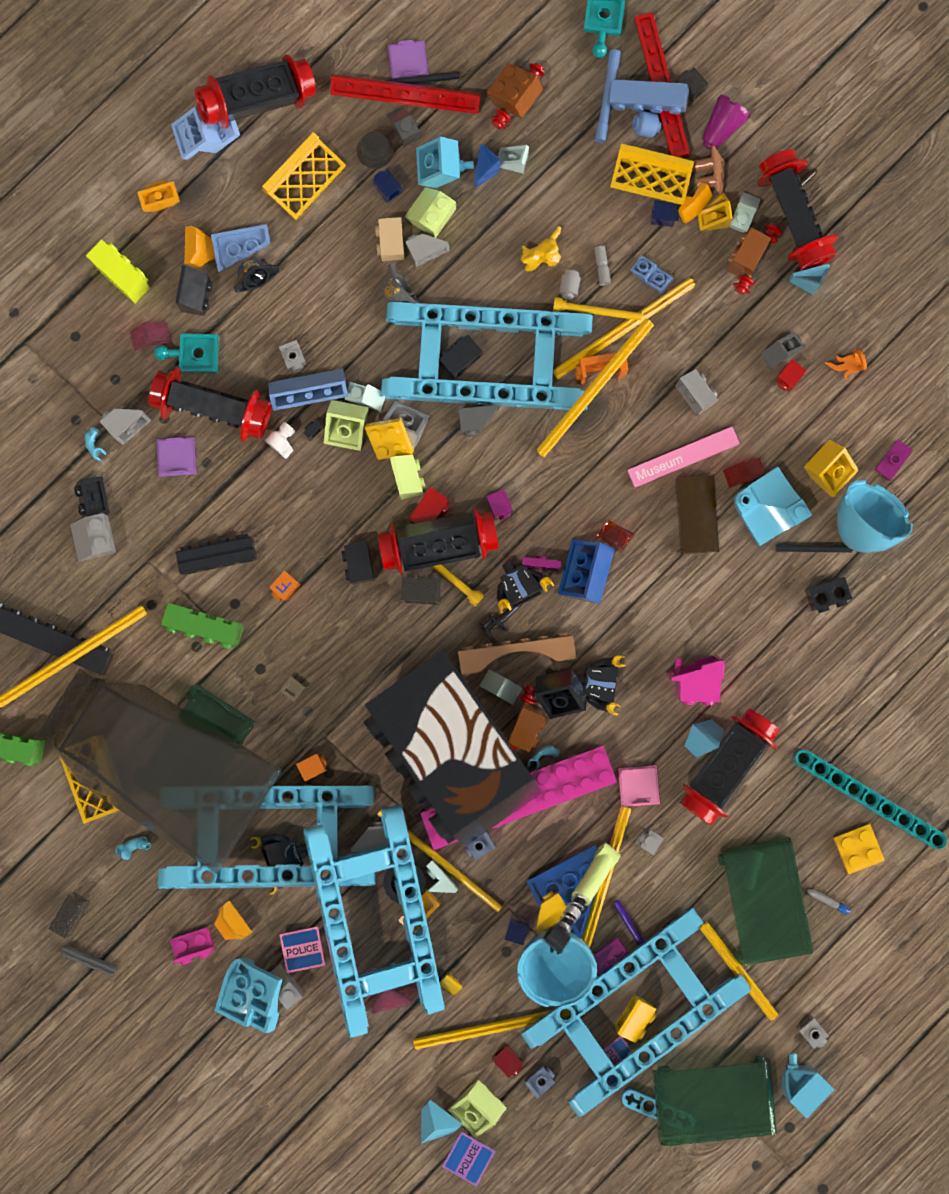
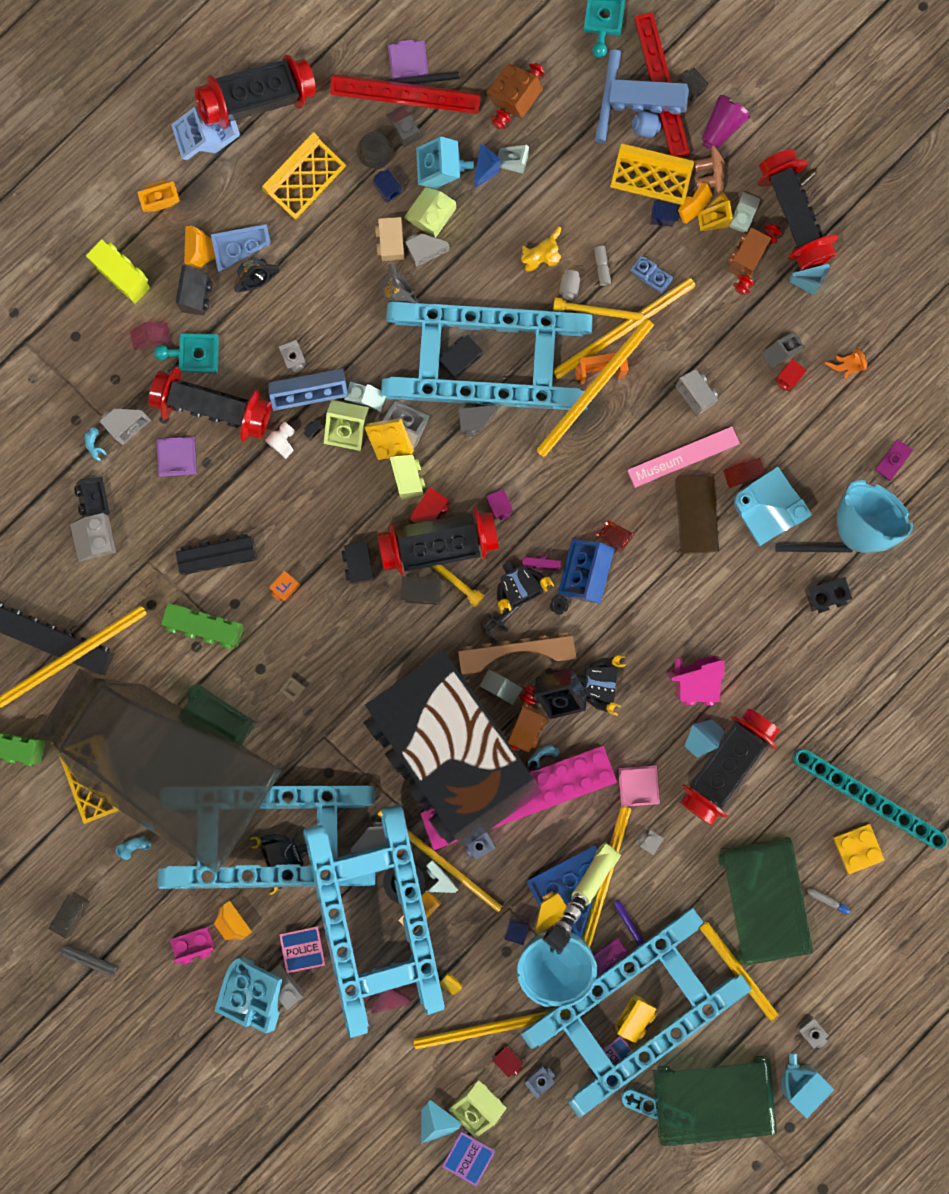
orange brick [296,753,328,781] -> none
yellow slope [804,440,859,497] -> none
none -> black plate [550,596,569,615]

